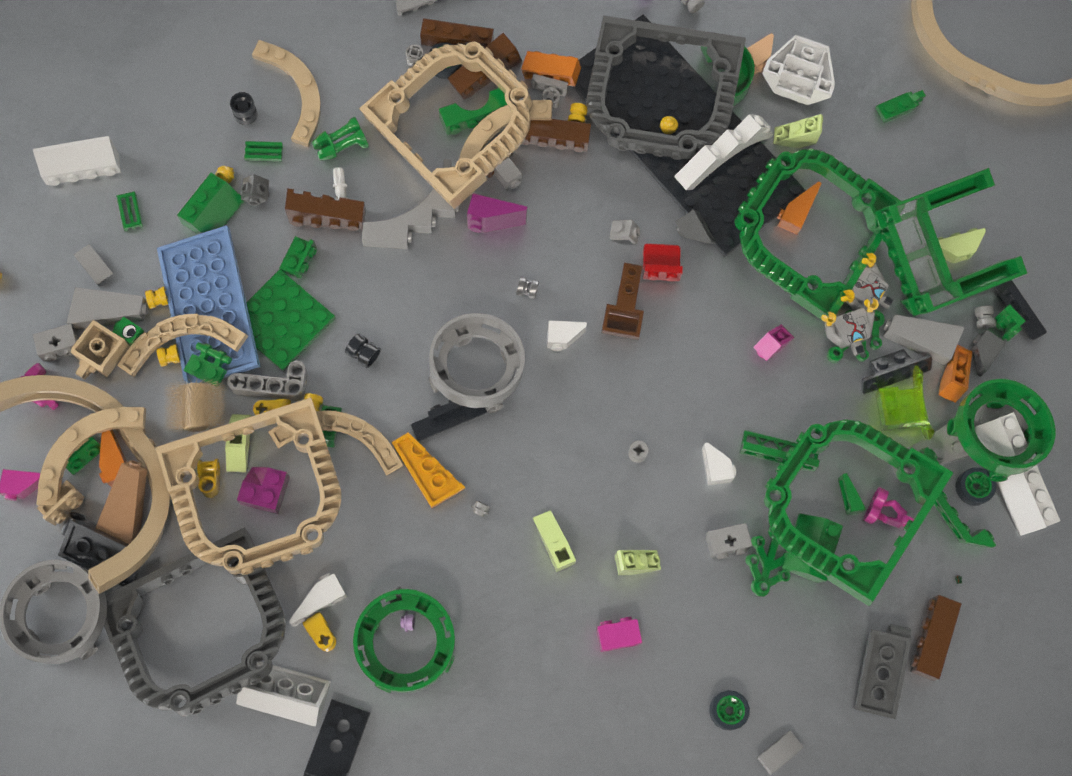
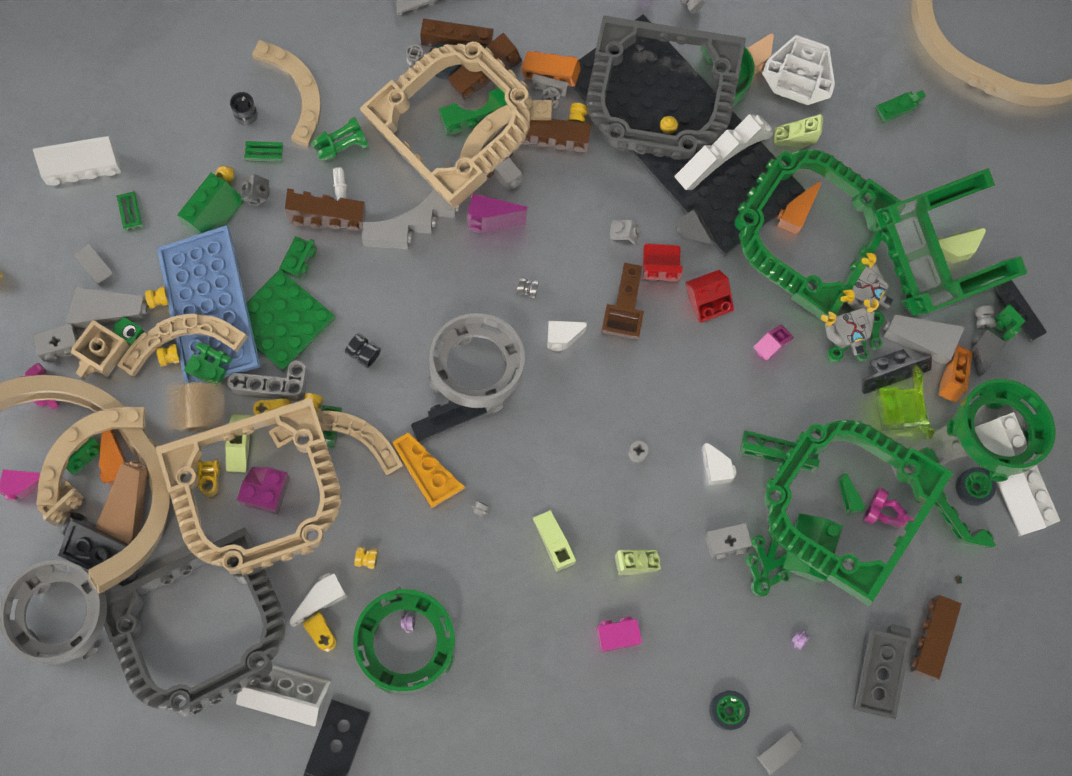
none -> yellow wheel [354,547,378,569]
none -> red slope [685,270,734,323]
none -> lavender plate [792,631,810,650]

